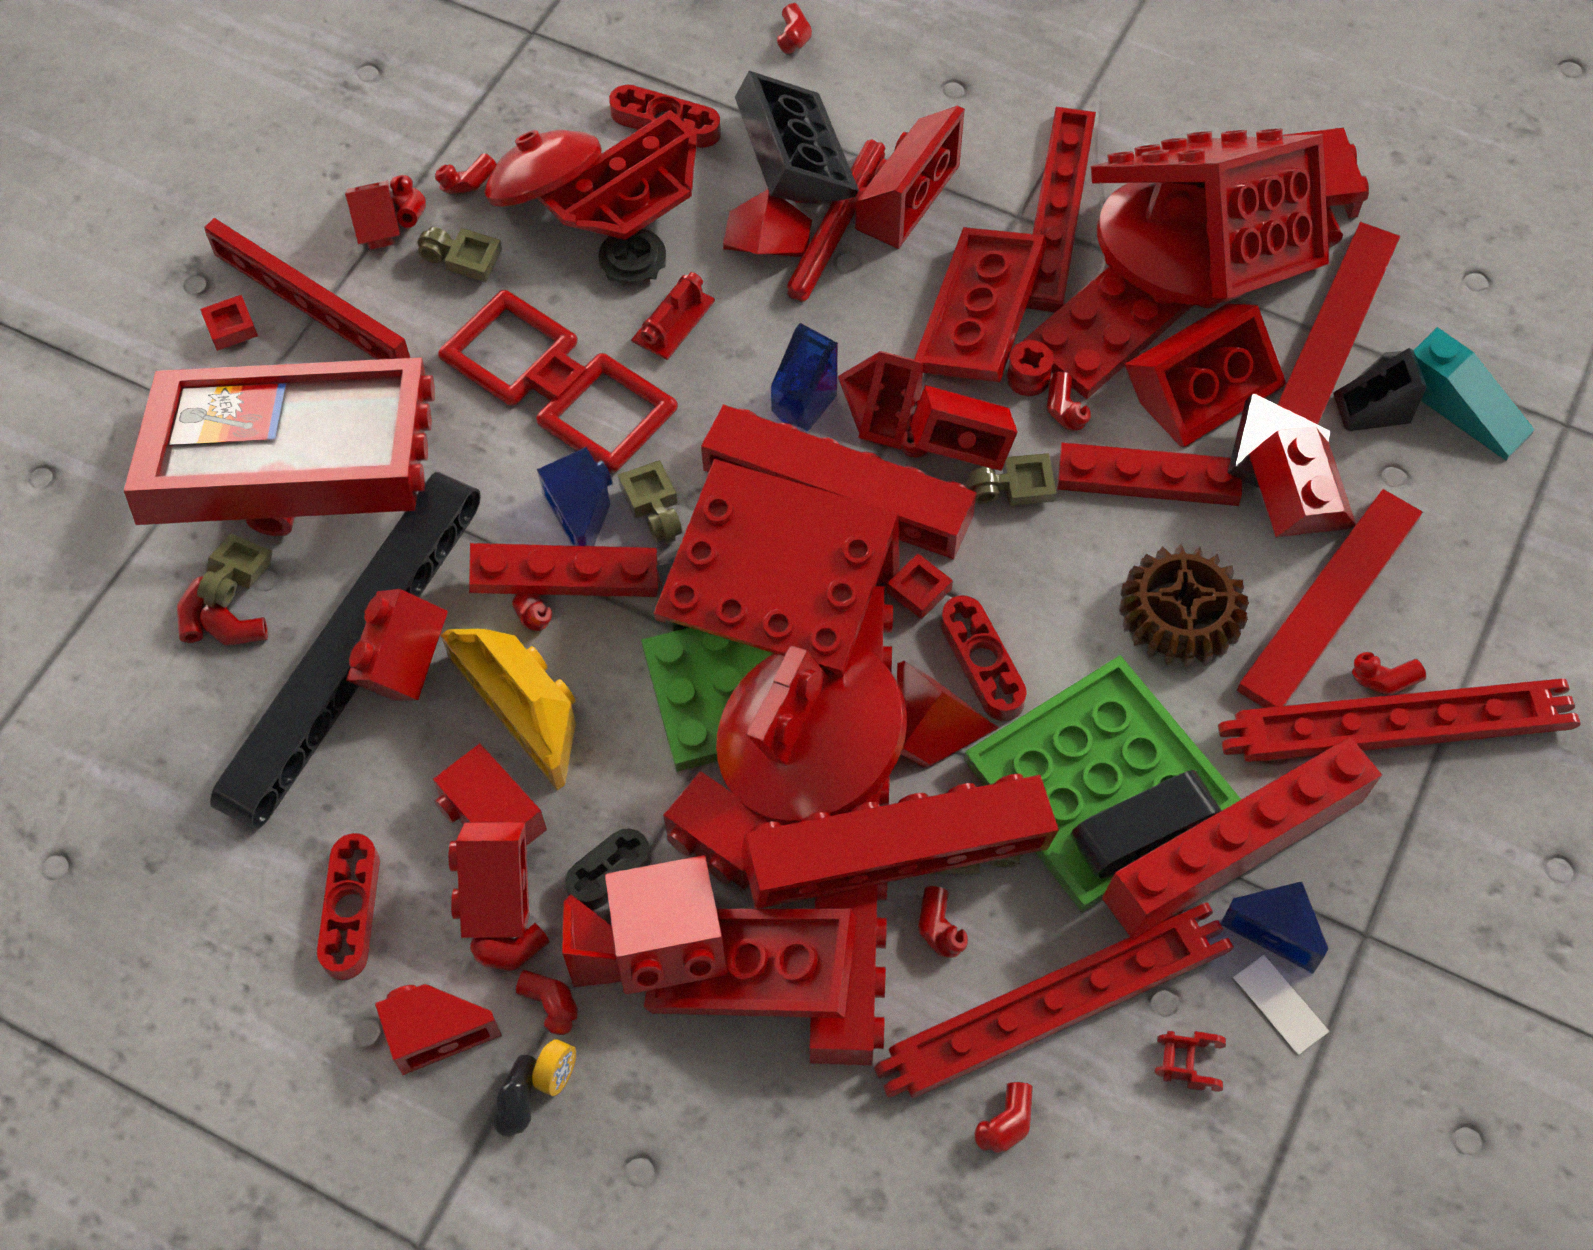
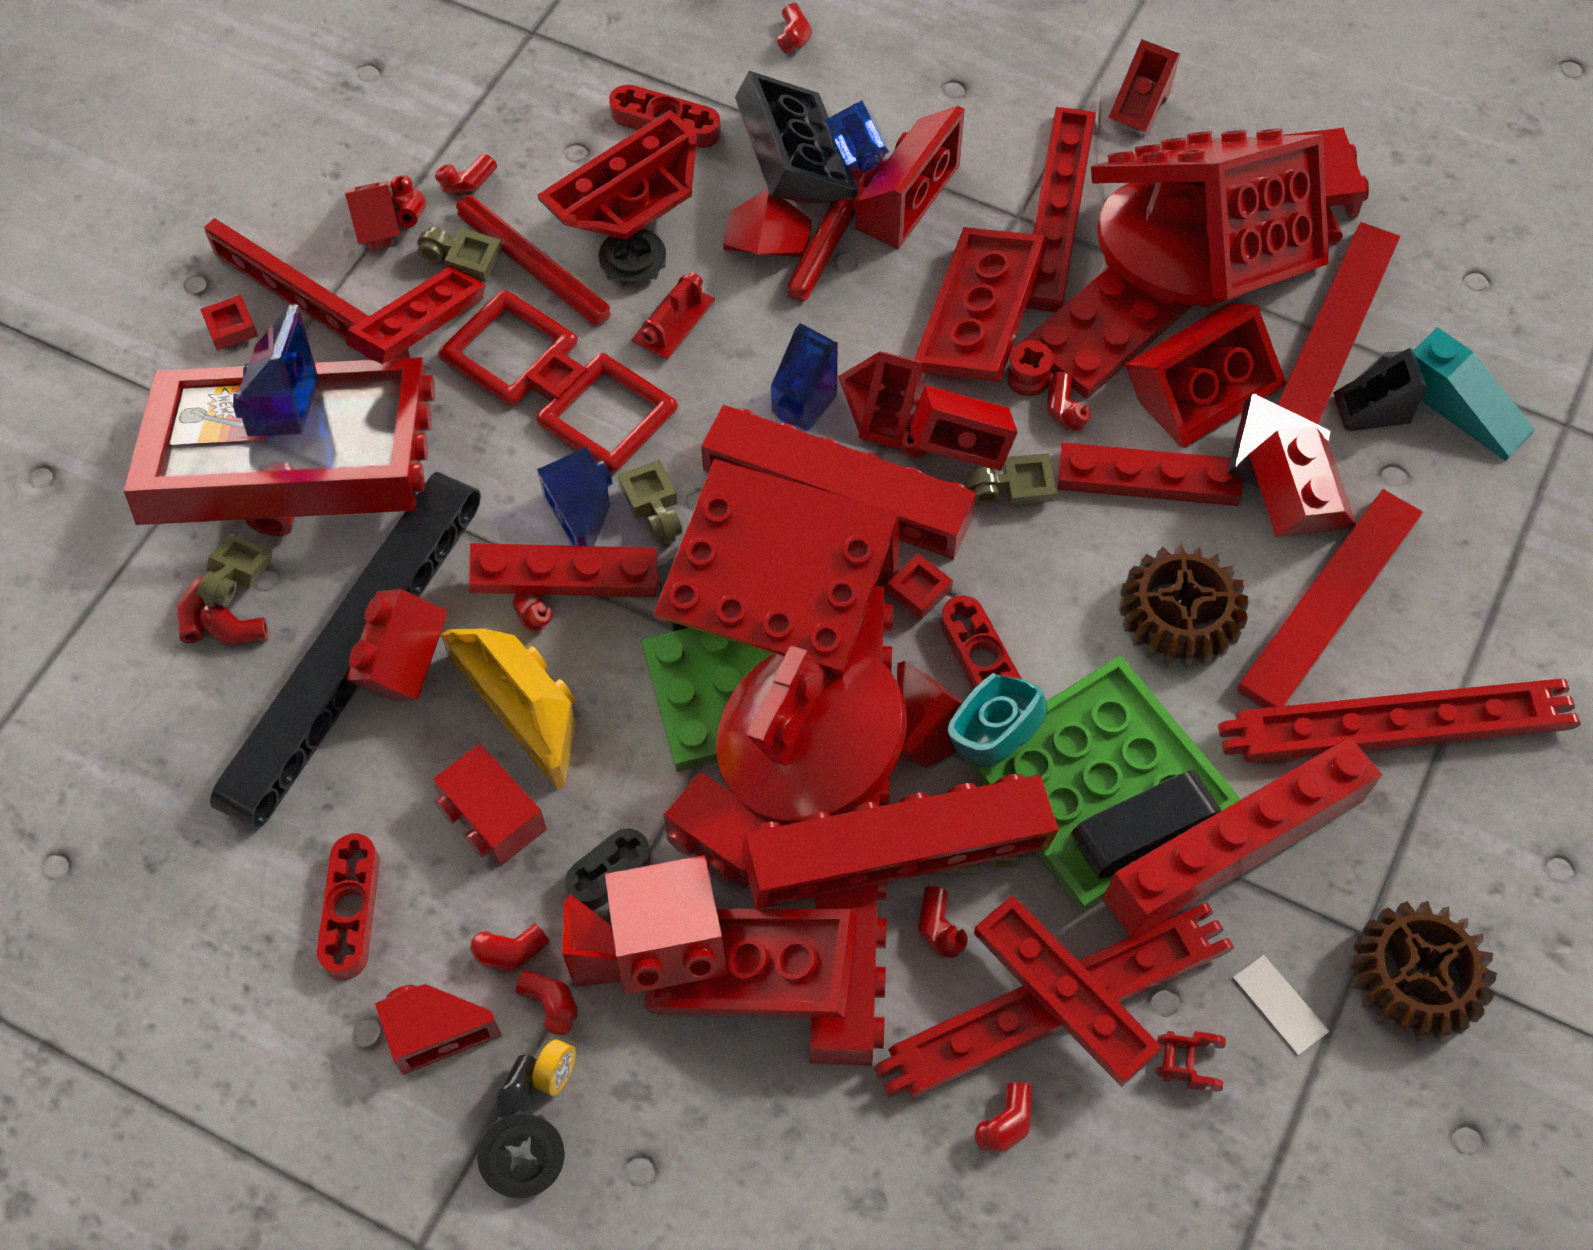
red brick [448,822,530,938] -> none
red dish [485,130,602,207] -> none
clear blue slope [1220,881,1329,974] -> none
red arm [1352,652,1426,695] -> none
none -> clear blue slope [233,305,319,437]
none -> red plate [346,265,486,365]
none -> red axle [456,195,611,326]
none -> pearl dark grey gear [477,1110,565,1198]
none -> clear blue slope [825,100,890,173]
none -> teal piece [948,673,1047,768]
none -> red plate [974,894,1162,1087]
none -> red slope [1108,39,1180,134]
none -> reddish brown gear [1350,901,1497,1042]

